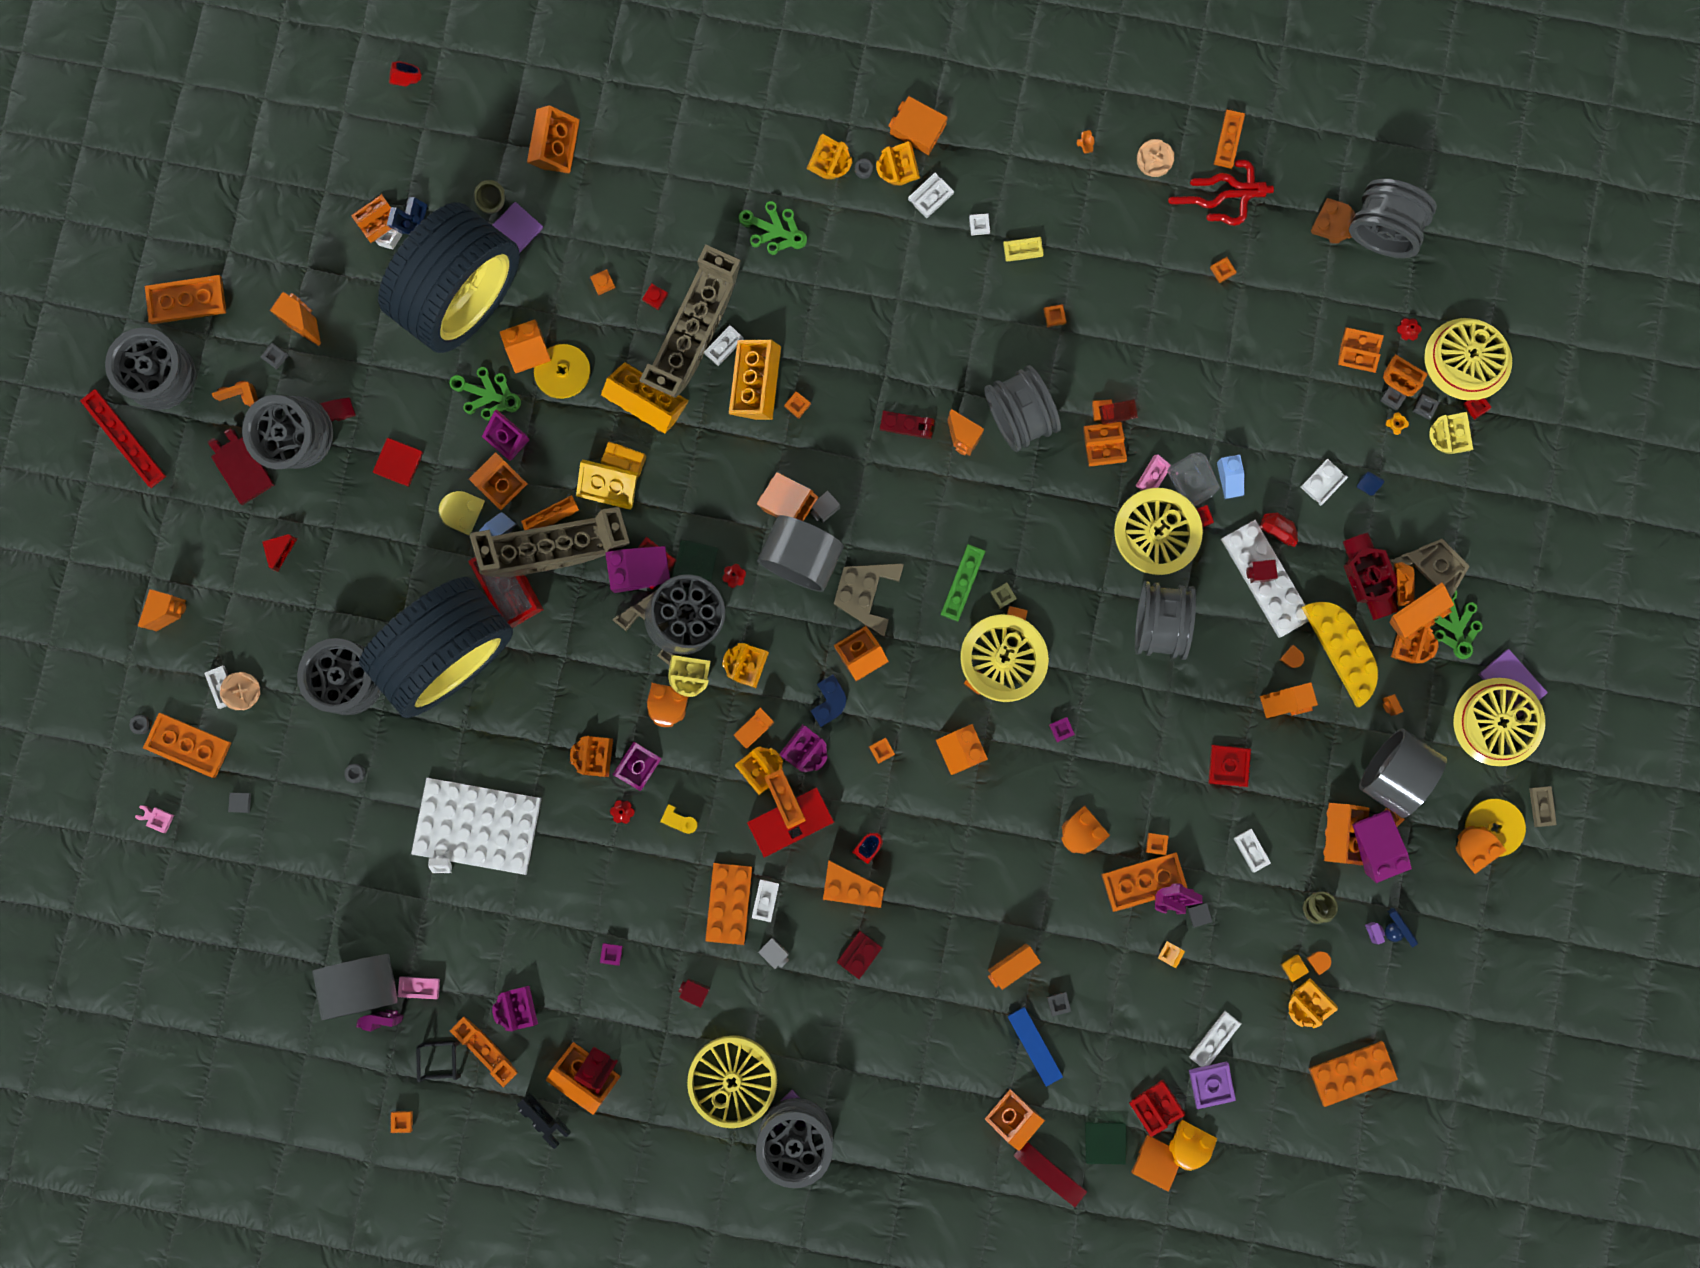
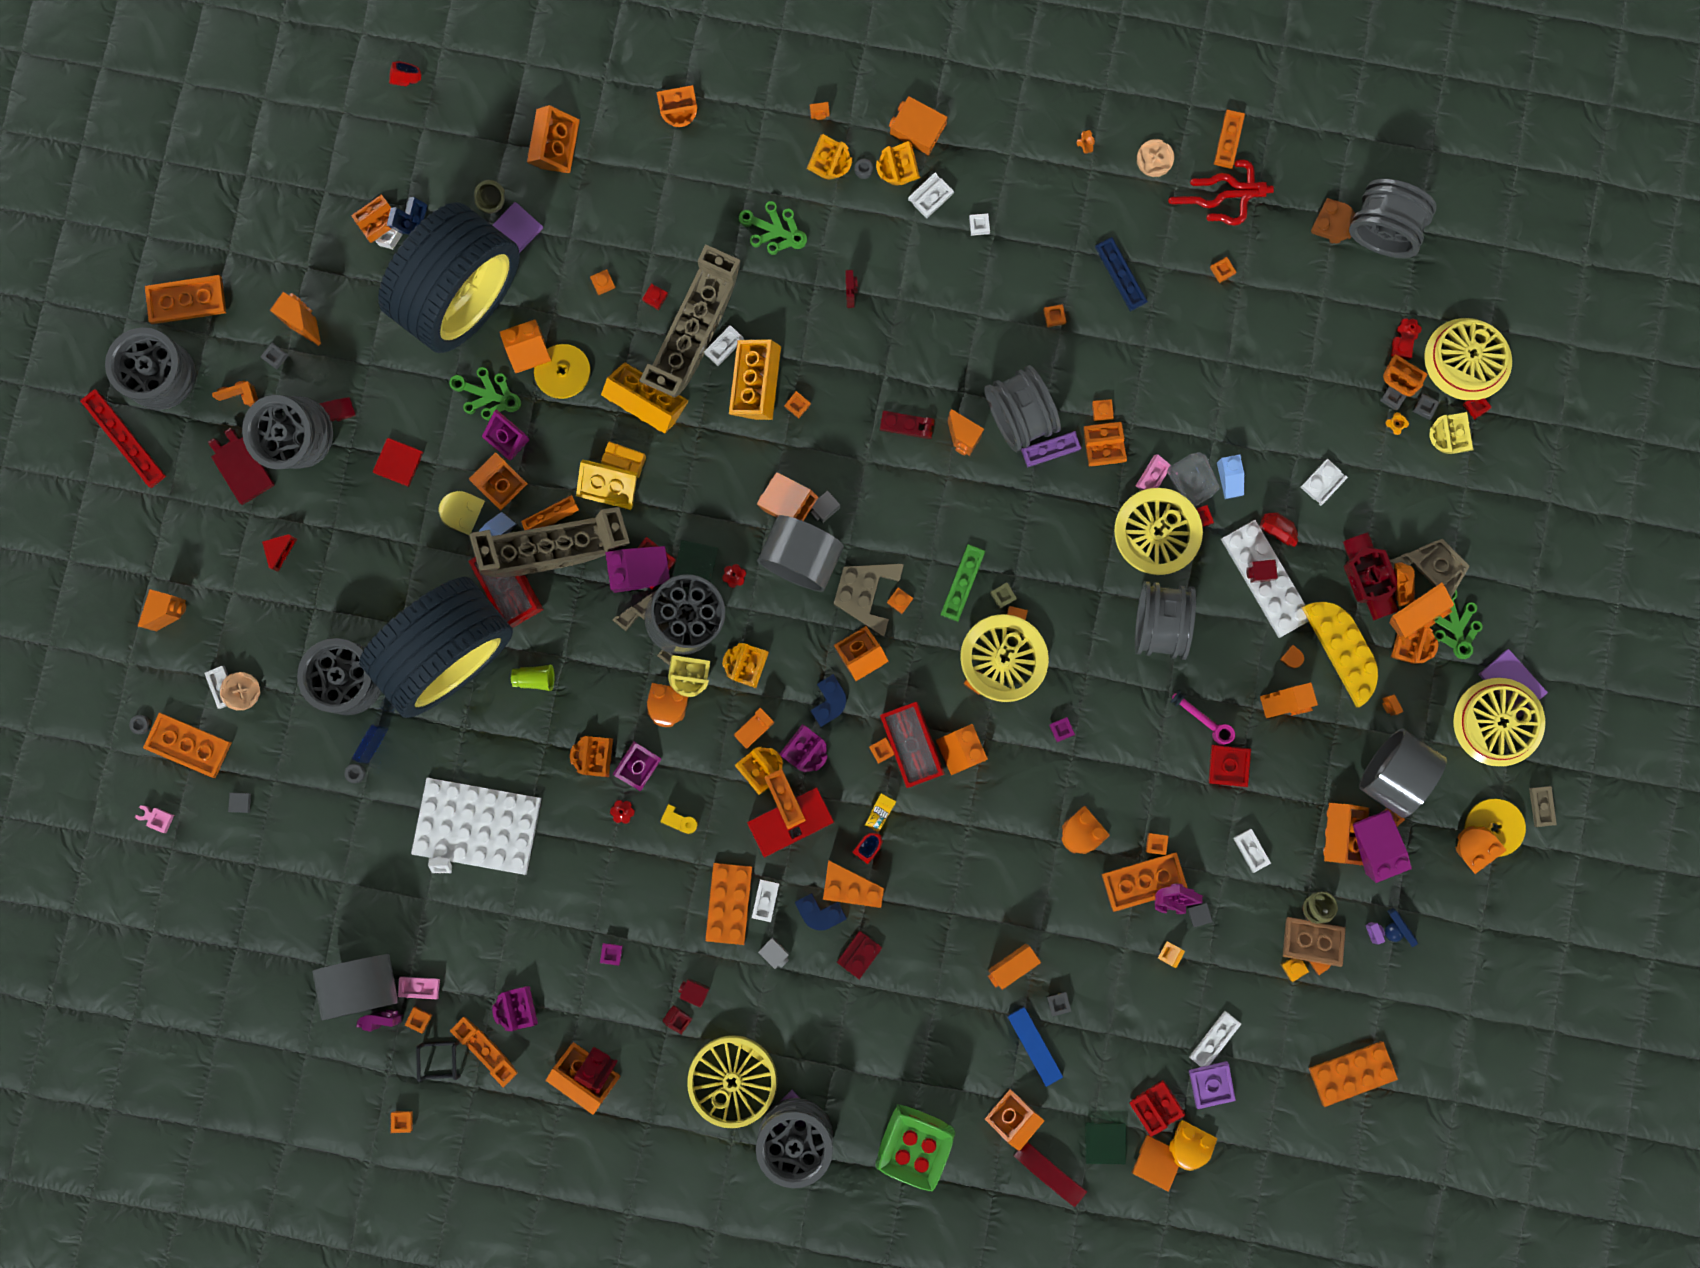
black plate [517,1093,571,1149] -> none
light yellow plate [1003,237,1043,262] -> none
clear red tile [1099,399,1138,425] -> none
light orange slope [1289,978,1338,1028] -> none
orange slope [1338,327,1384,373] -> none
dark blue slope [1356,472,1385,496] -> none
none -> clear blue tile [352,725,388,763]
none -> orange plate [405,1007,432,1034]
none -> lime plant [511,664,554,691]
none -> orange slope [656,85,697,127]
none -> dark red slope [663,1005,693,1035]
none -> dark blue plate [795,893,847,930]
none -> orange plate [810,102,829,120]
none -> dark red plate [845,270,858,308]
none -> yellow leg [865,794,896,832]
none -> bright green piece [875,1104,955,1192]
none -> clear brick [880,702,945,788]
none -> orange plate [887,587,913,614]
none -> medium lavender tile [1021,431,1081,467]
none -> dark blue tile [1095,237,1148,312]
none -> dark pink piece [1170,690,1235,745]
none -> medium nougat tile [1283,917,1346,967]
none -> red plate [1391,337,1414,360]

